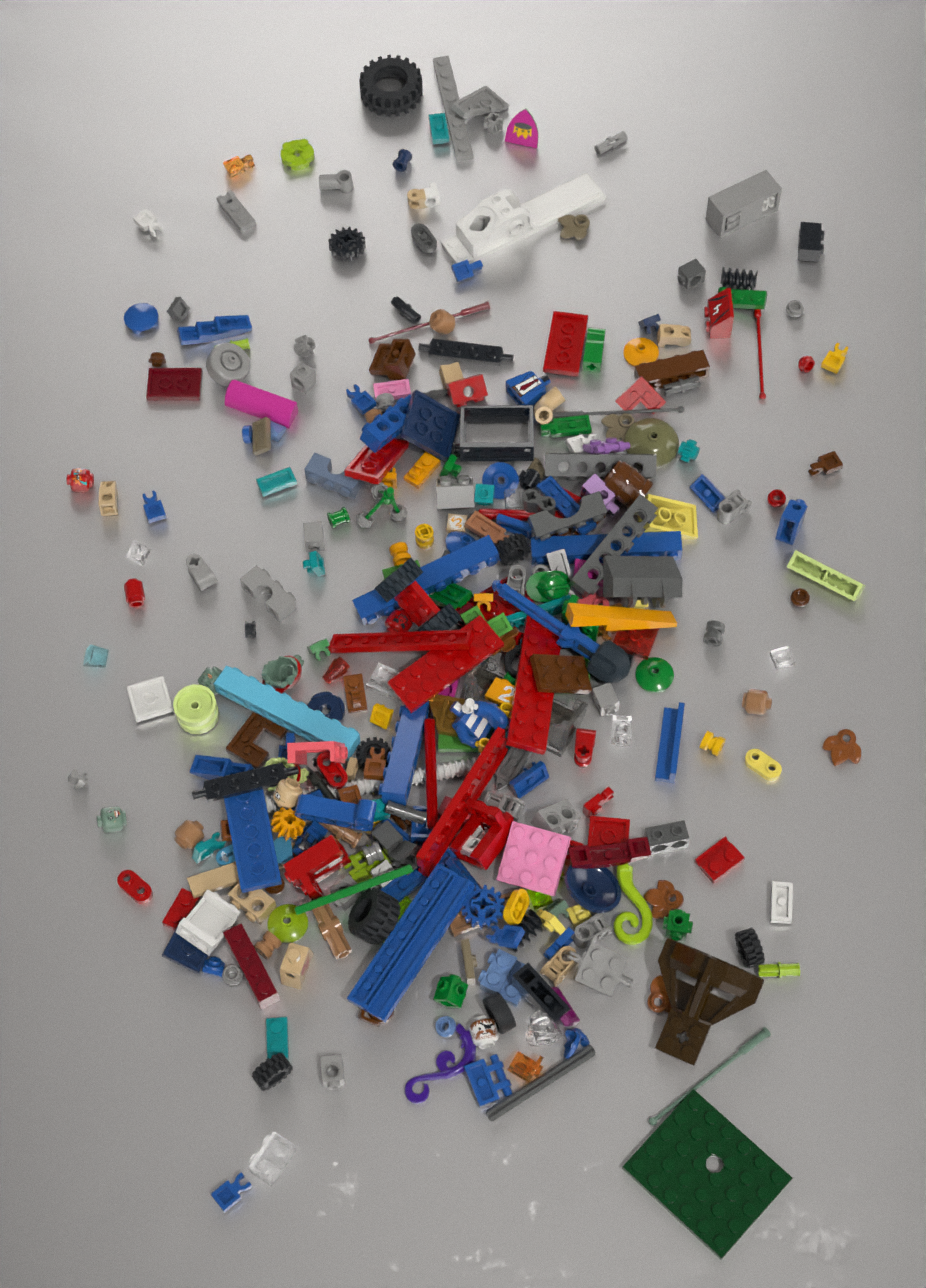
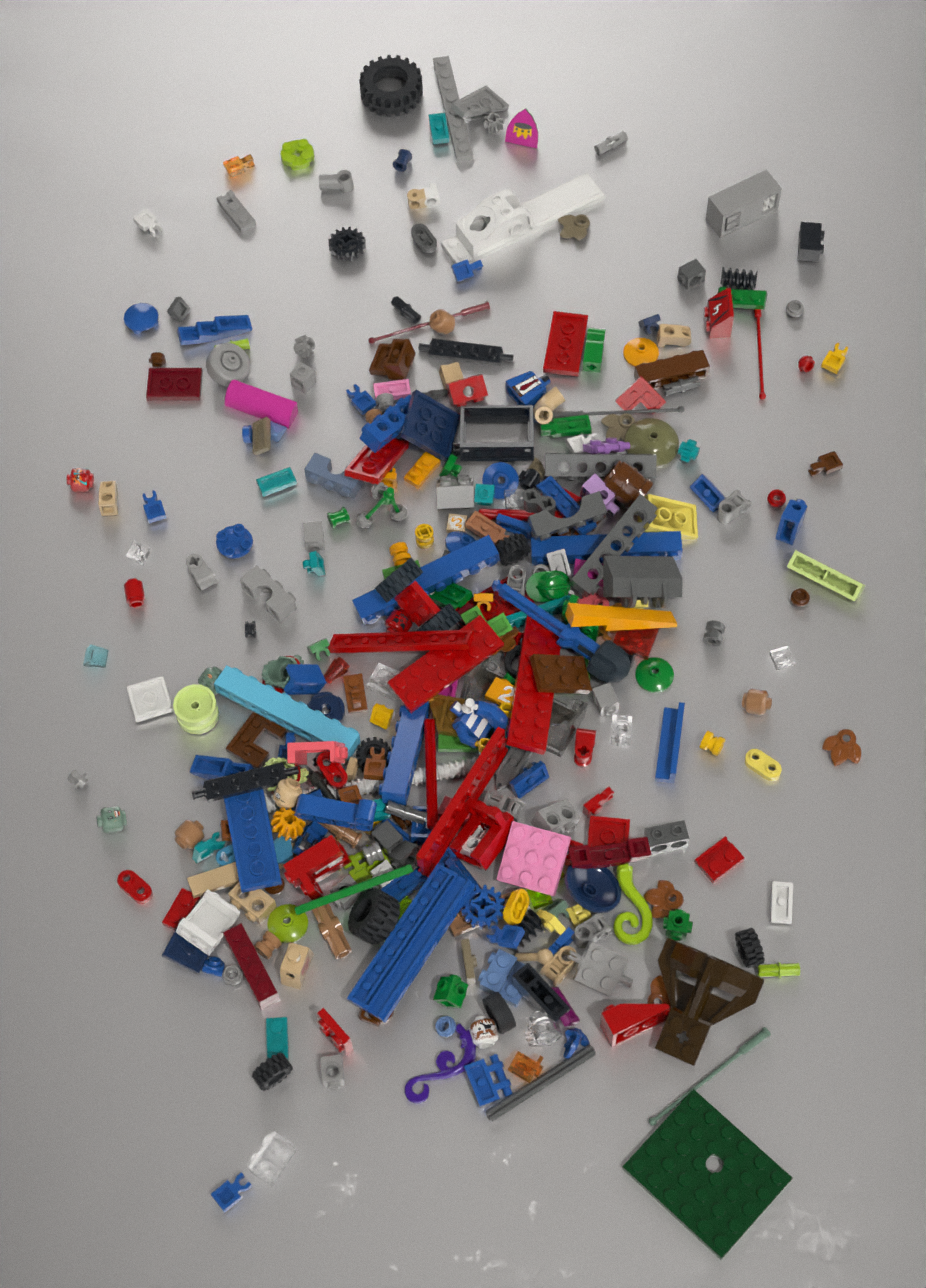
none -> blue dish [216,524,253,559]
none -> blue panel [283,664,327,695]
none -> red plate [317,1008,353,1056]
none -> tan bar [515,948,553,965]
none -> red slope [600,1004,670,1047]

